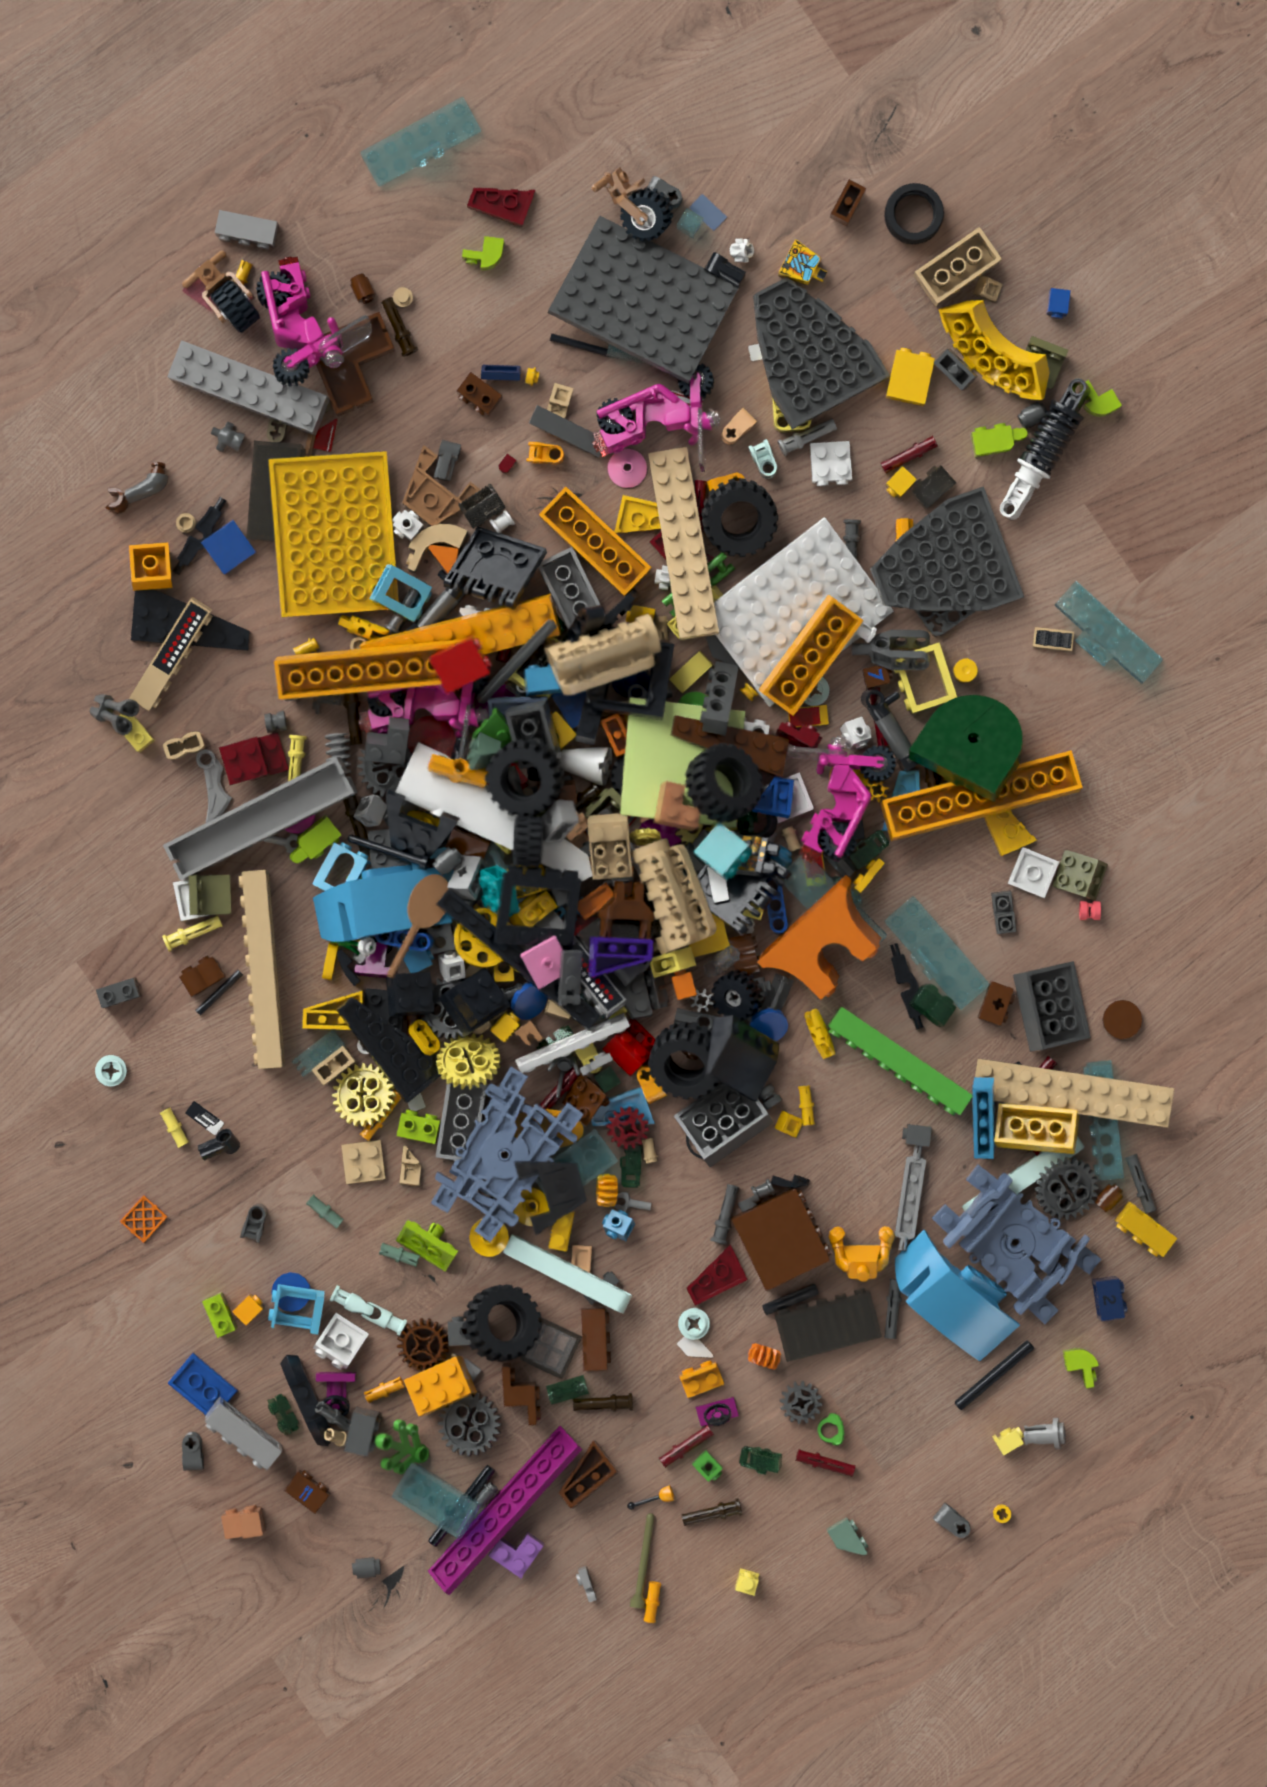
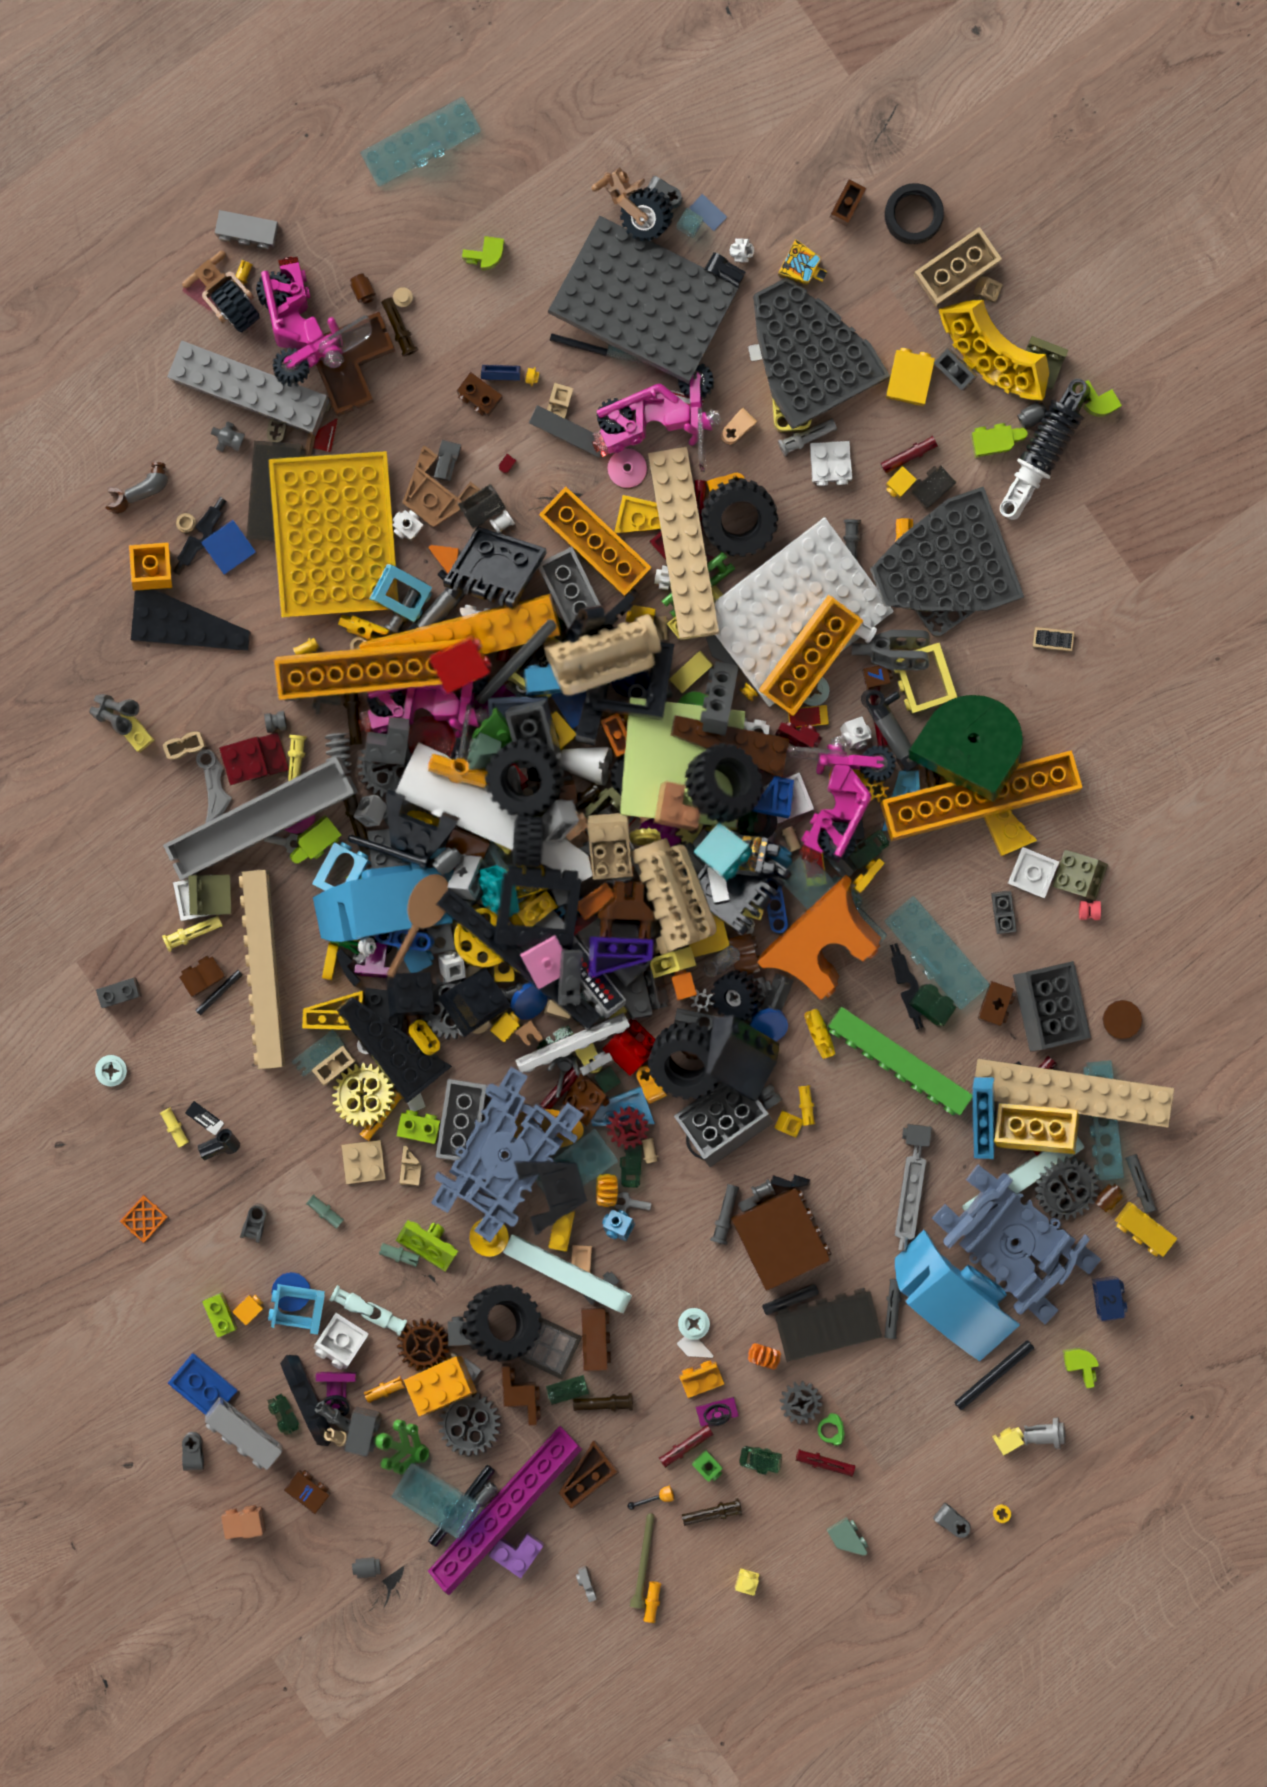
brick [129,597,213,711] -> none
tan arch [406,524,468,573] -> none
light yellow gear [436,1033,501,1089] -> none
dark red wing [467,188,536,227] -> none
yellow dish [513,1187,549,1226] -> none
light orange piece [526,442,565,465] -> none
dark red wing [686,1244,748,1306] -> none
light aqua piece [748,439,777,479] -> none
light orange torso [828,1226,895,1282] -> none
yellow piece [953,658,978,683] -> none
blue brick [1047,288,1071,319] -> none
clear light blue bracket [1055,581,1163,684] -> none

